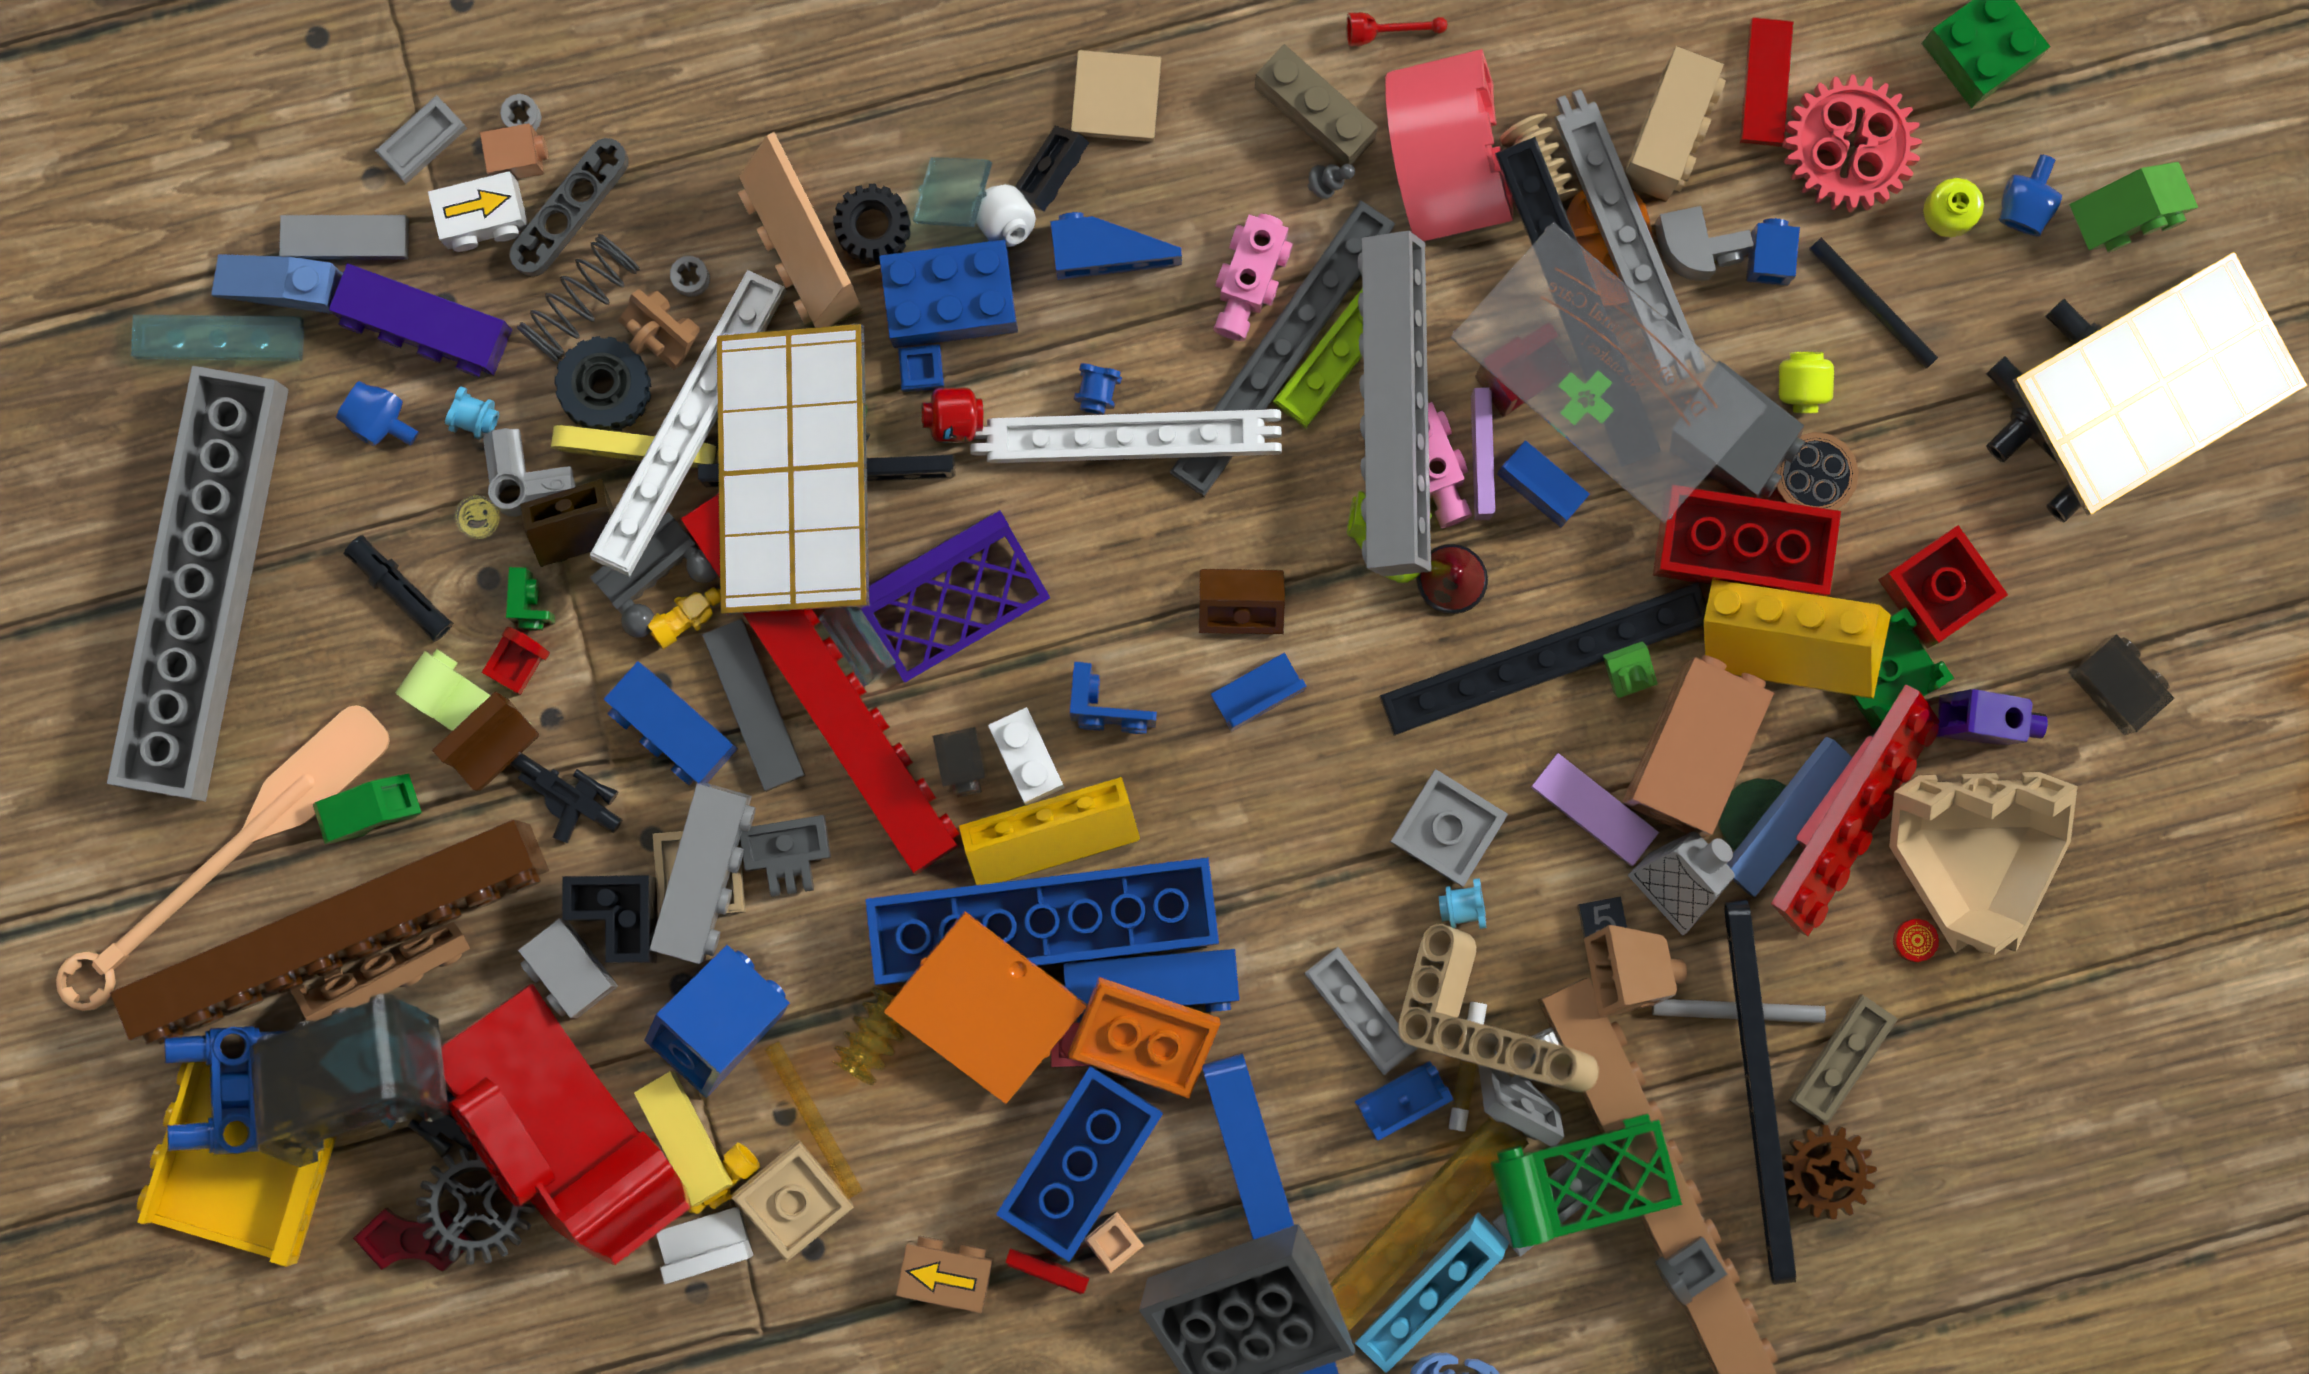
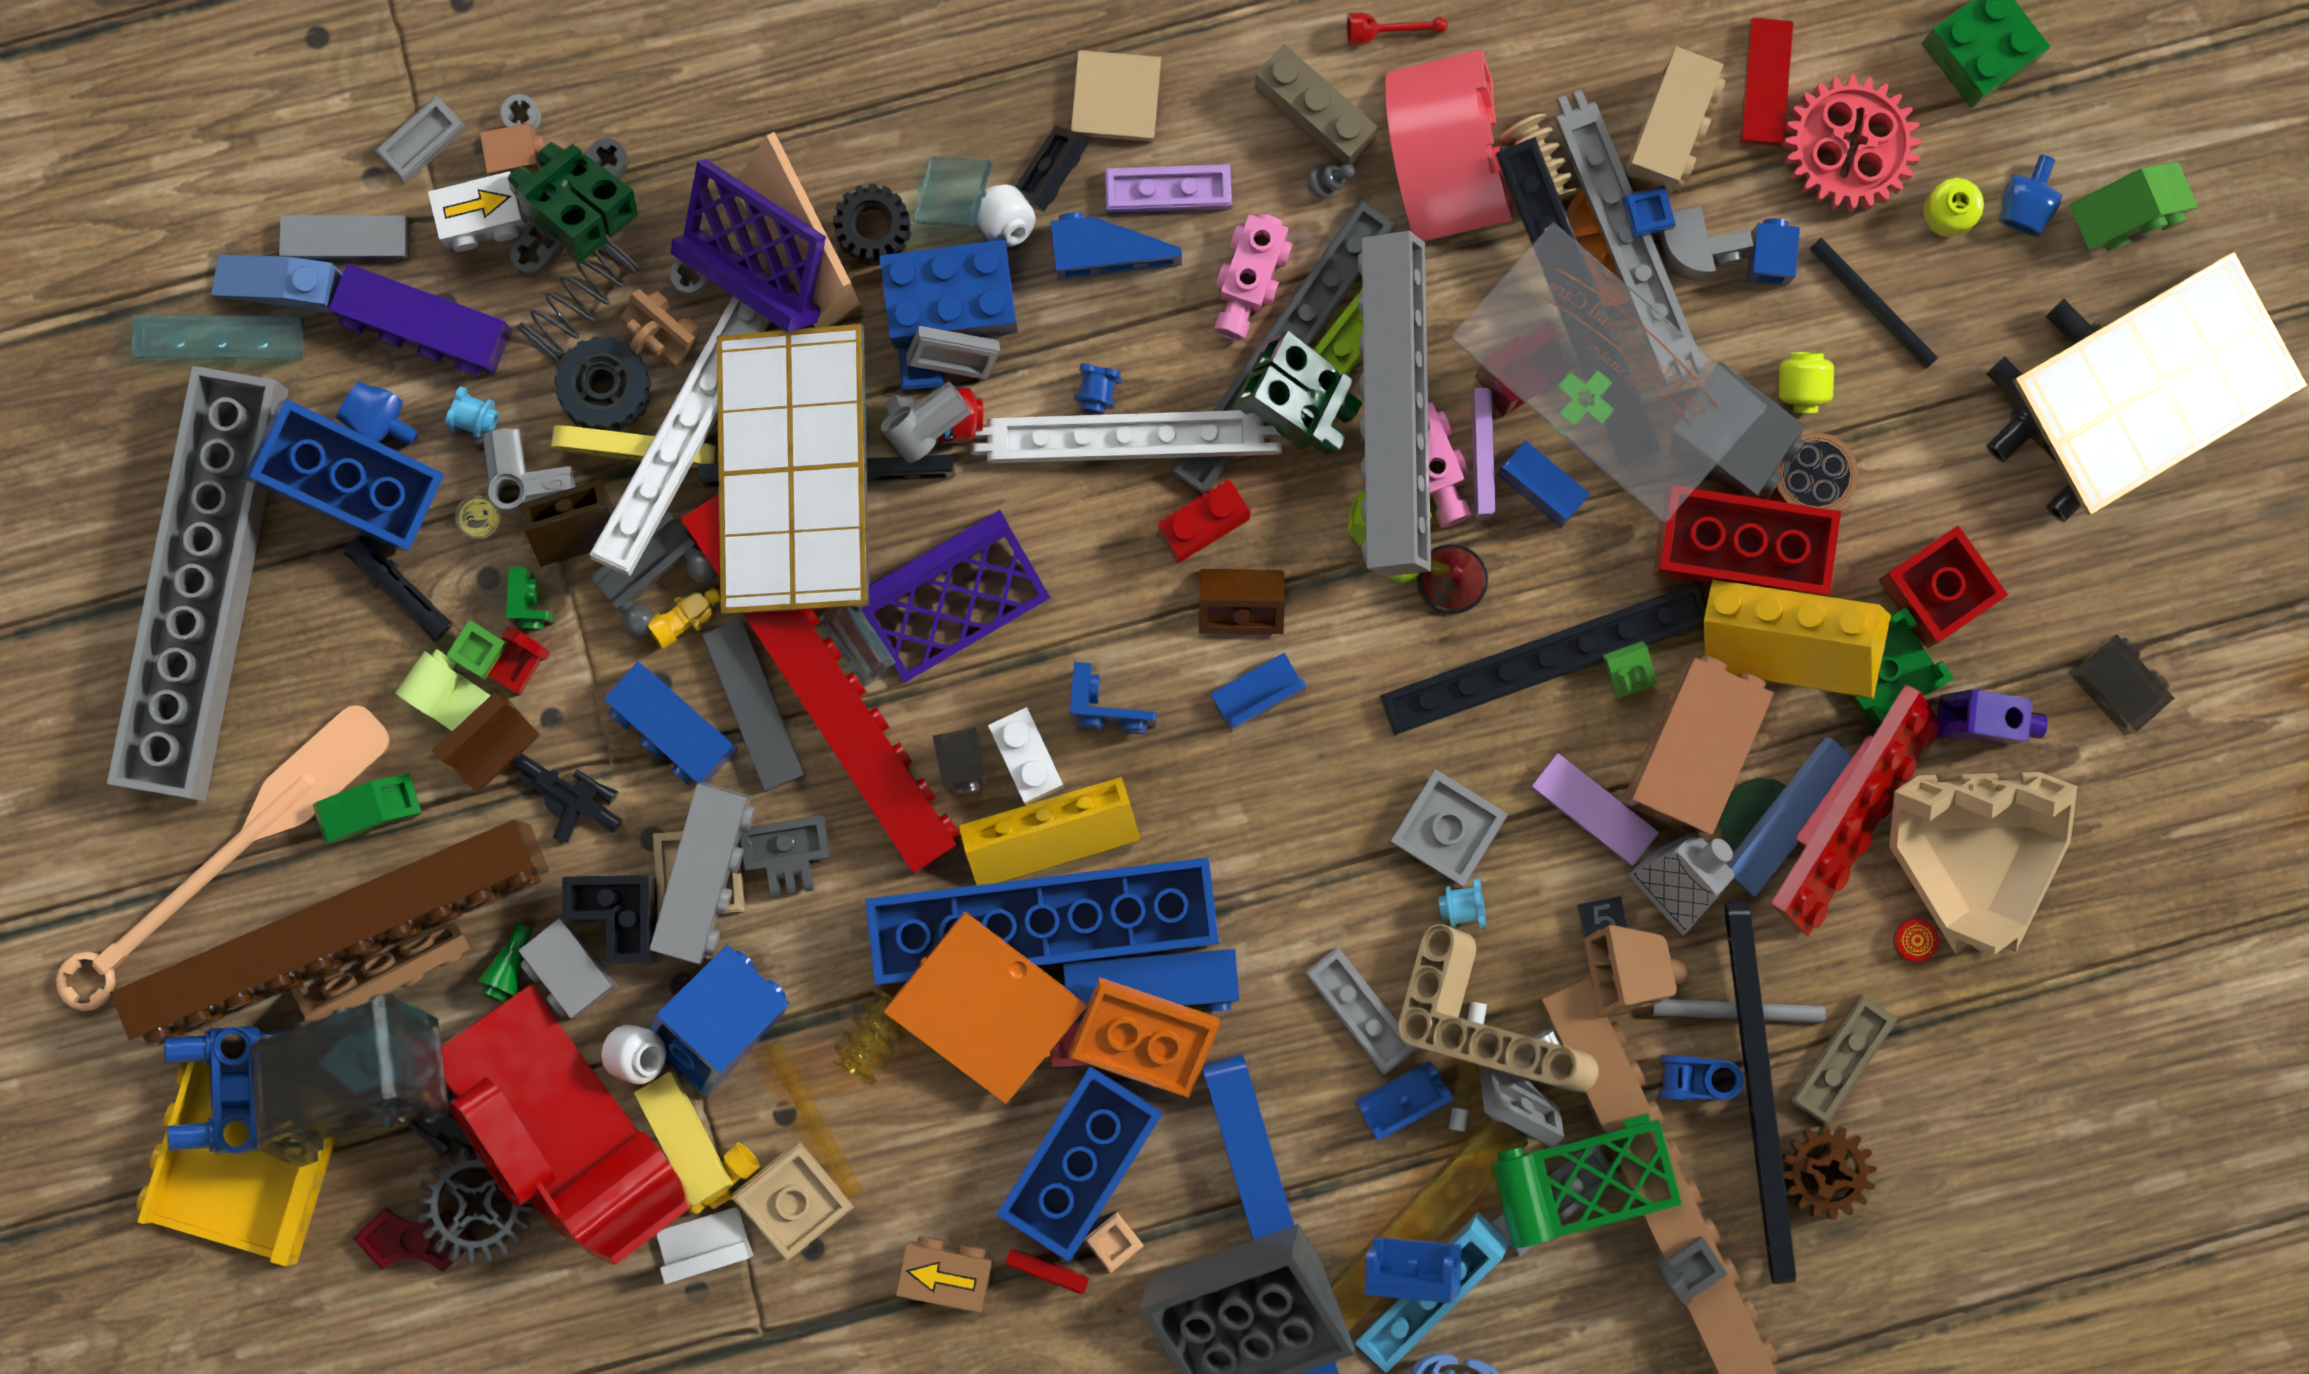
none -> blue brick [243,399,444,552]
none -> bright green tile [446,620,508,679]
none -> green cone [476,923,532,1003]
none -> dark green hips [508,142,638,264]
none -> white head [601,1025,666,1084]
none -> dark purple fence [670,159,826,332]
none -> light grey piece [880,381,971,463]
none -> light grey tile [906,326,1000,380]
none -> lavender tile [1105,164,1232,213]
none -> red brick [1158,479,1251,564]
none -> hips [1233,330,1363,455]
none -> blue hinge [1364,1237,1461,1303]
none -> blue tile [1622,185,1676,239]
none -> blue piece [1658,1055,1744,1100]

